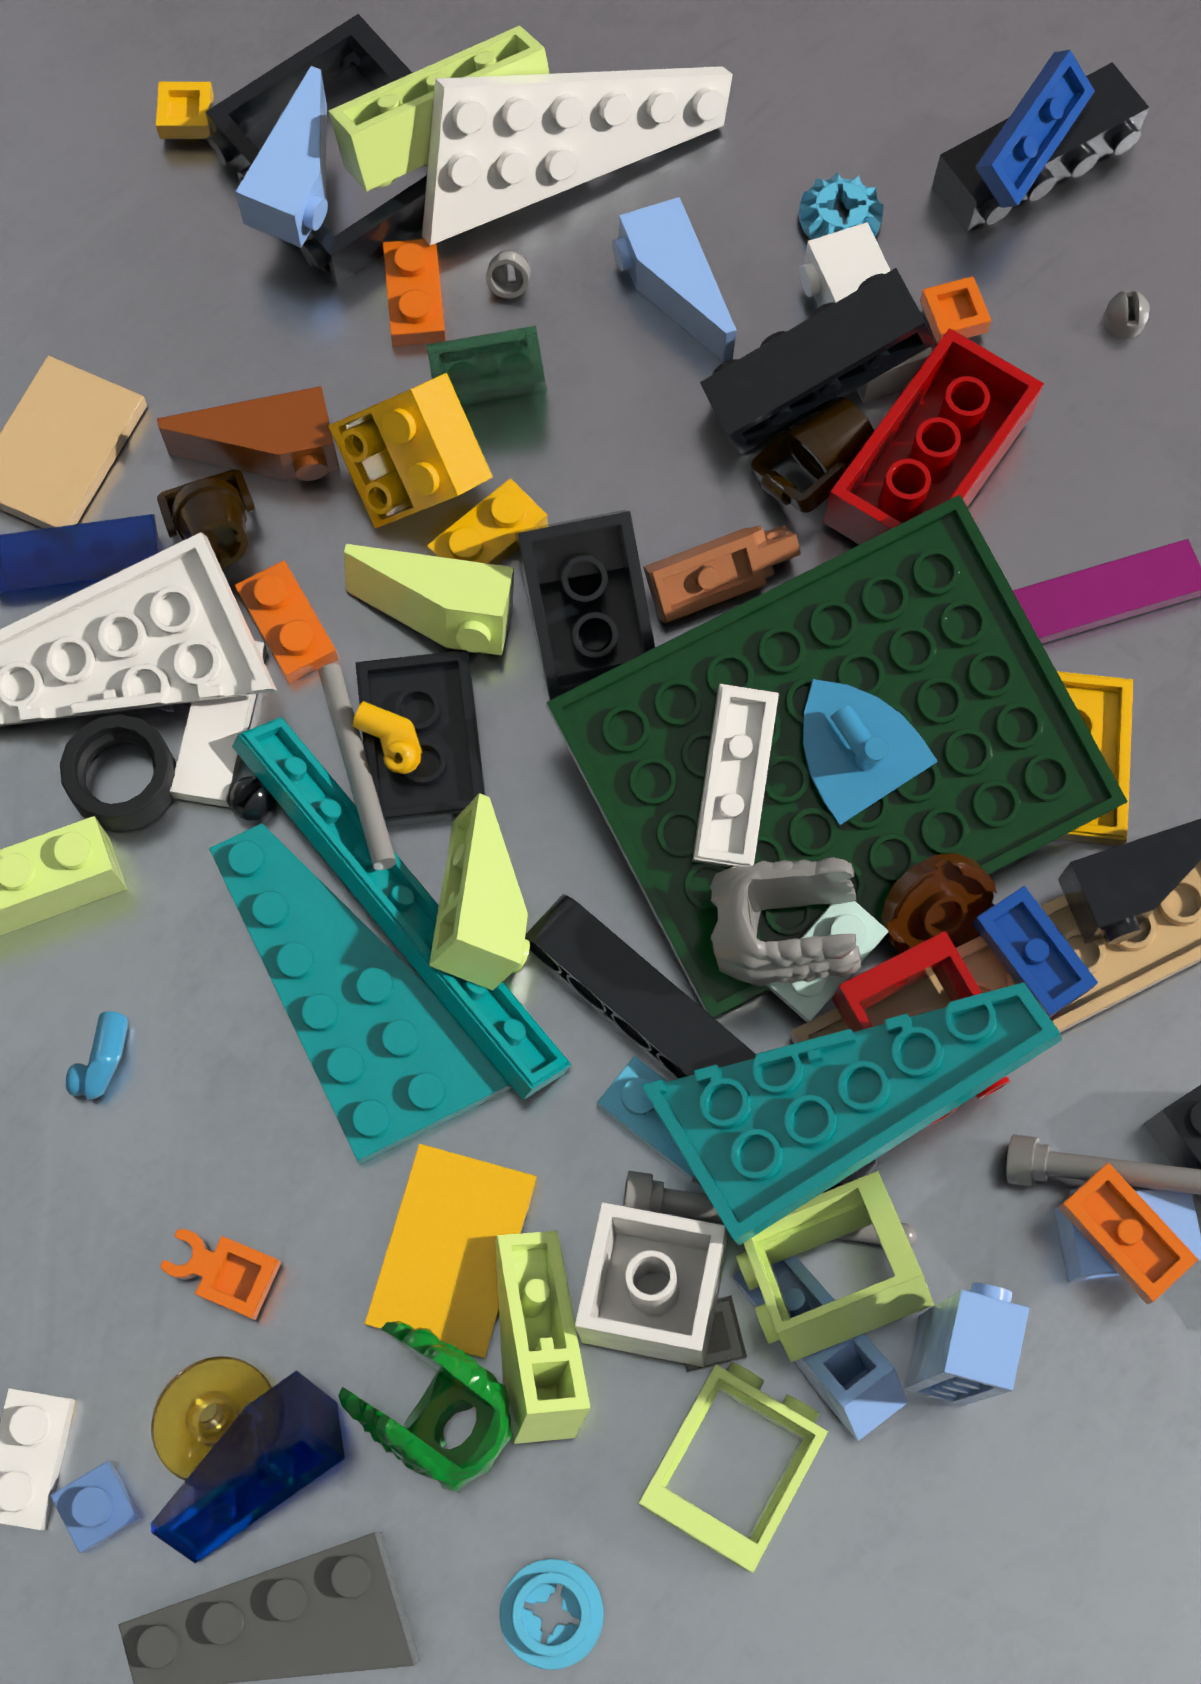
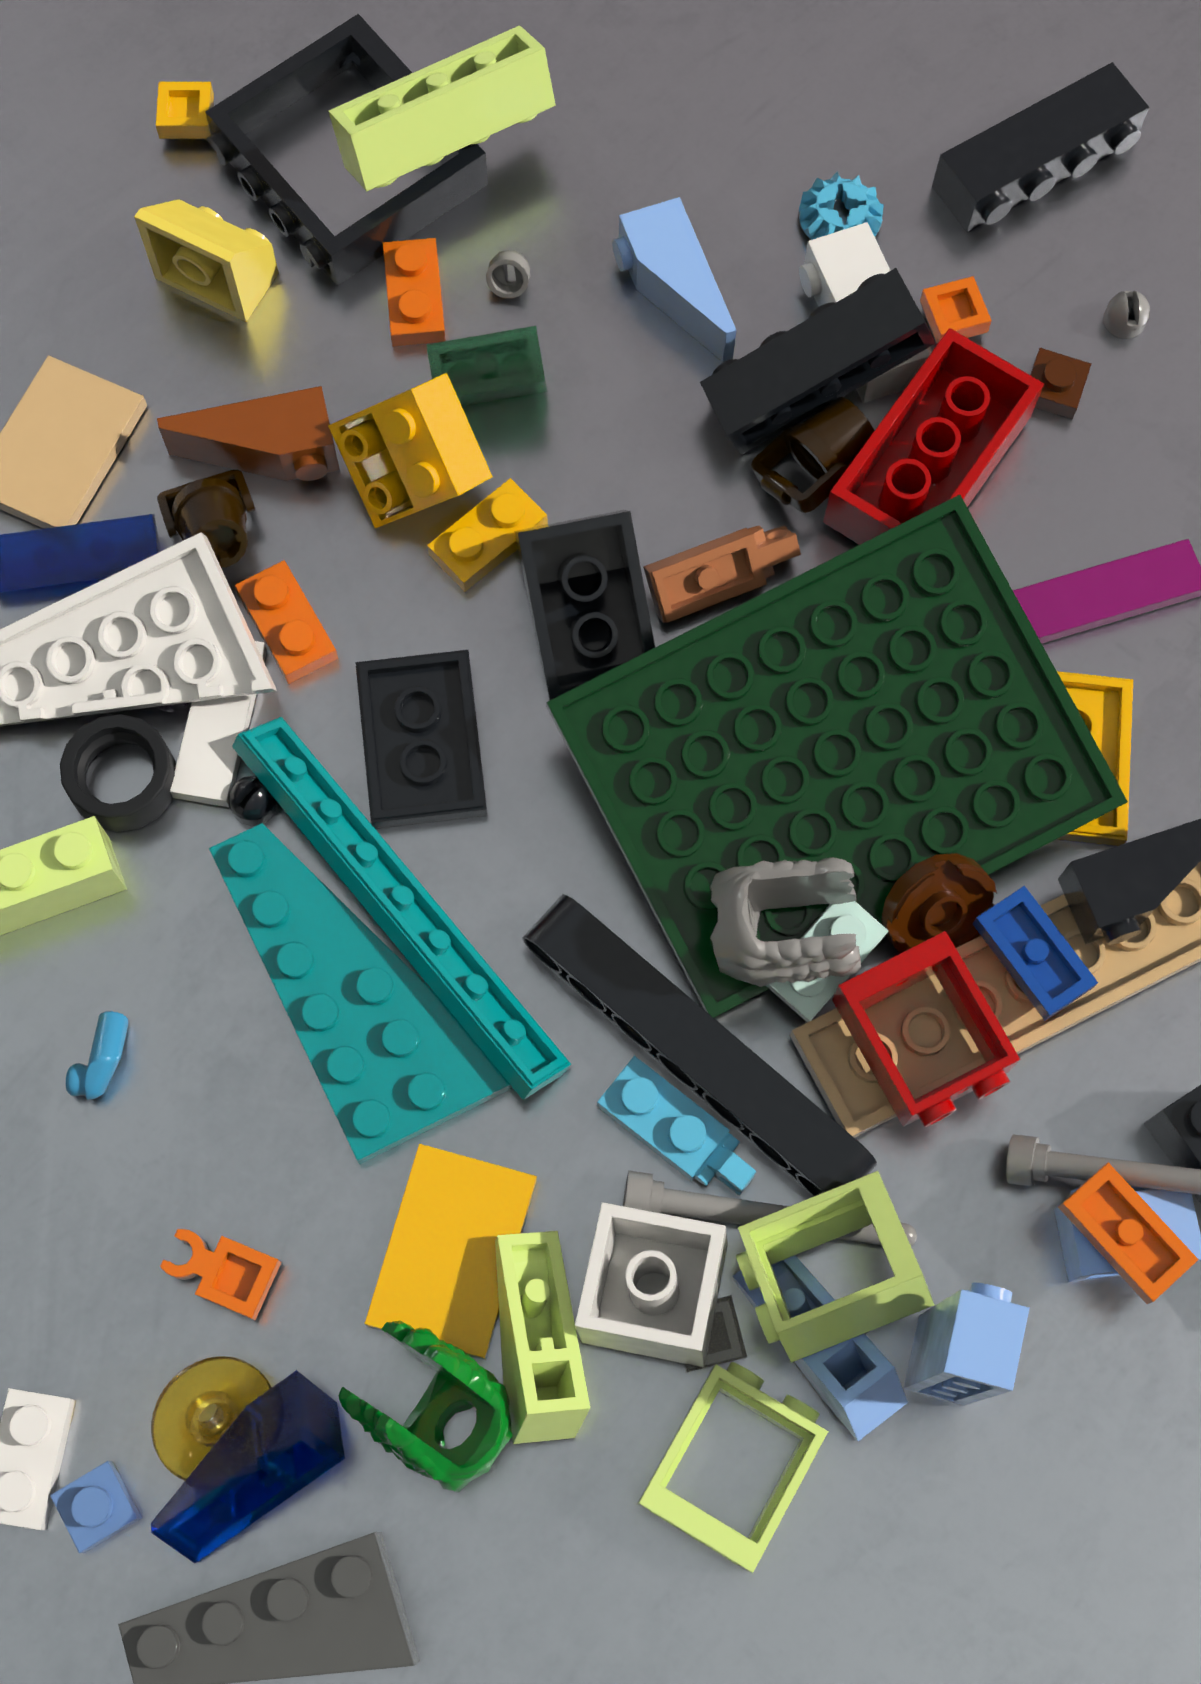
light blue slope [235,66,328,248] -> none
light grey bar [318,663,396,870] -> none
yellowish green slope [344,544,514,656] -> none
yellow arm [352,701,422,774] -> none
white wing [422,66,733,246] -> none
yellowish green slope [429,793,530,990] -> none
medium azure gear [500,1559,604,1670] -> none
teal wing [641,982,1062,1246] -> none
white tile [692,684,779,868] -> none
dark azure shield [803,679,938,826] -> none
blue plate [975,49,1095,208] -> none
none -> light yellow slope [134,199,279,322]
none -> reddish brown plate [1030,348,1091,419]

